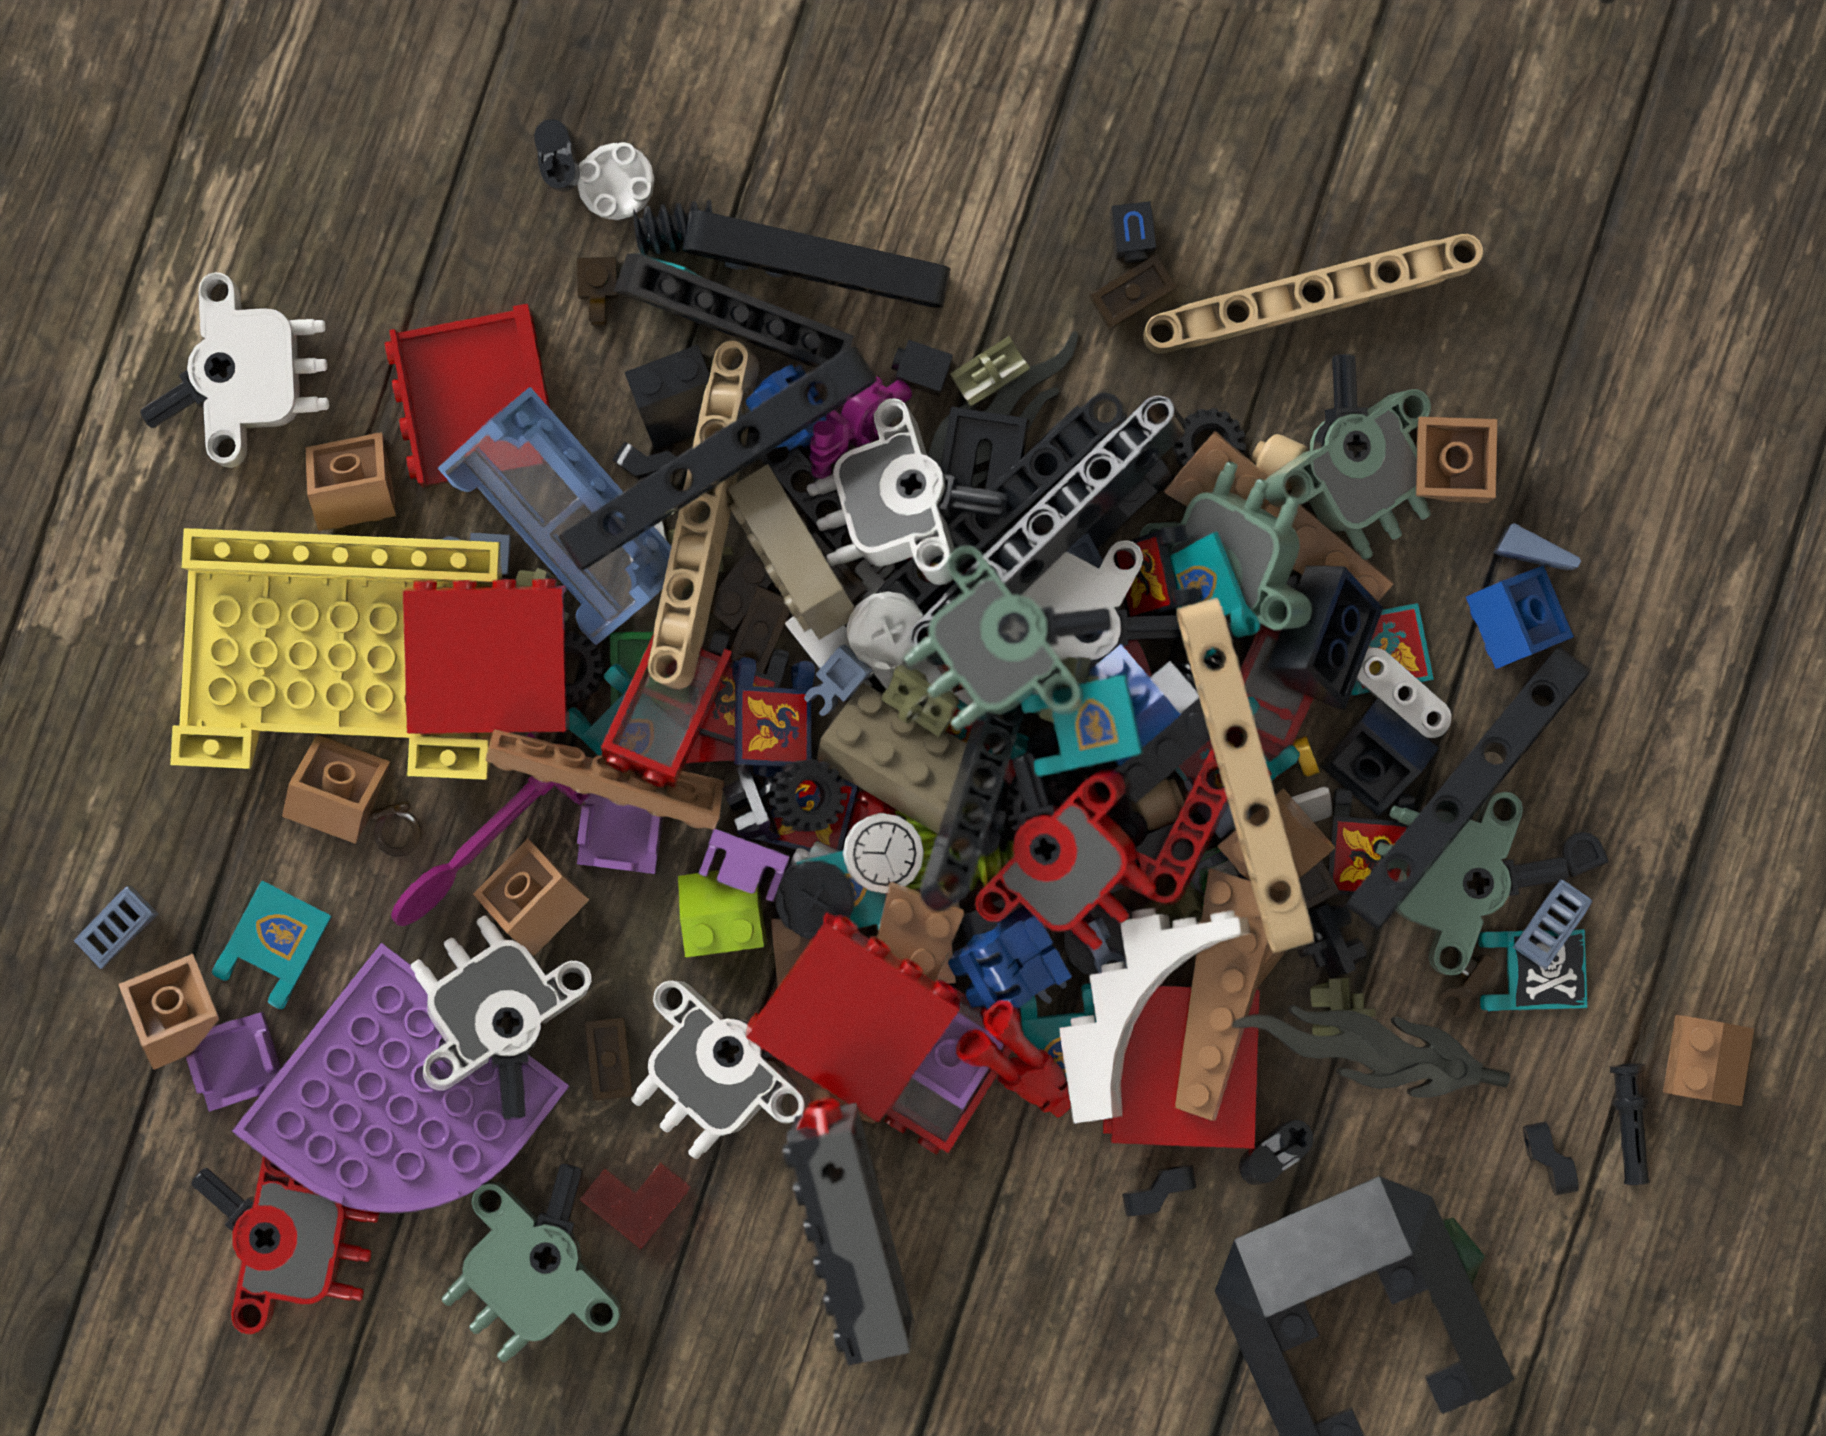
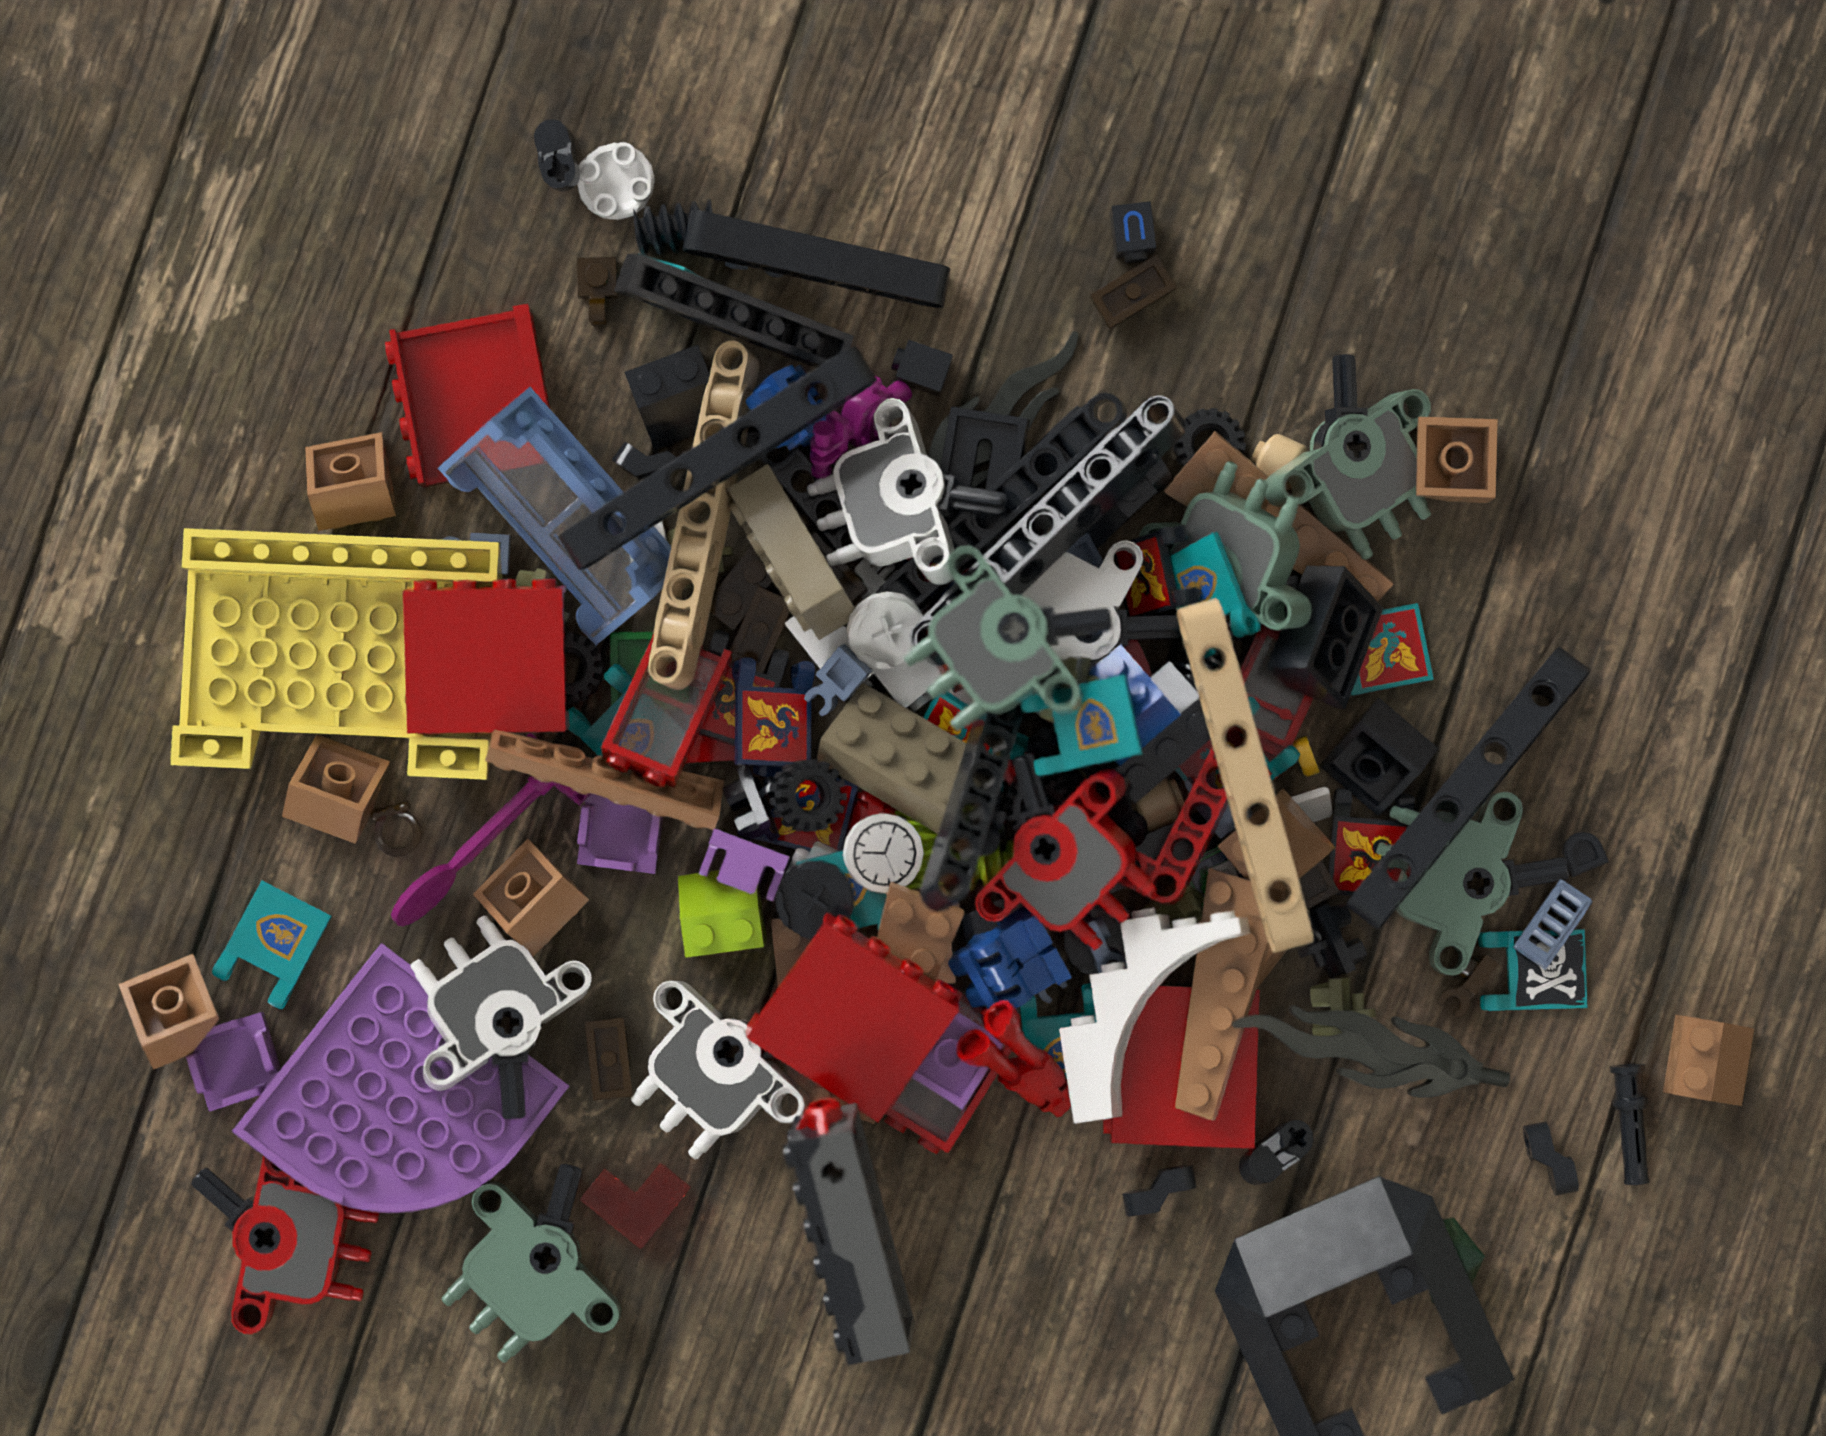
sand blue slope [74,886,159,969] -> none
white piece [140,272,329,468] -> none
olive hips [881,664,959,737] -> none
olive hips [950,336,1030,407] -> none
tan beam [1143,234,1483,354] -> none
white plate [1356,647,1451,738] -> none
blue slope [1466,565,1574,669] -> none
sand blue slope [1493,523,1581,571] -> none

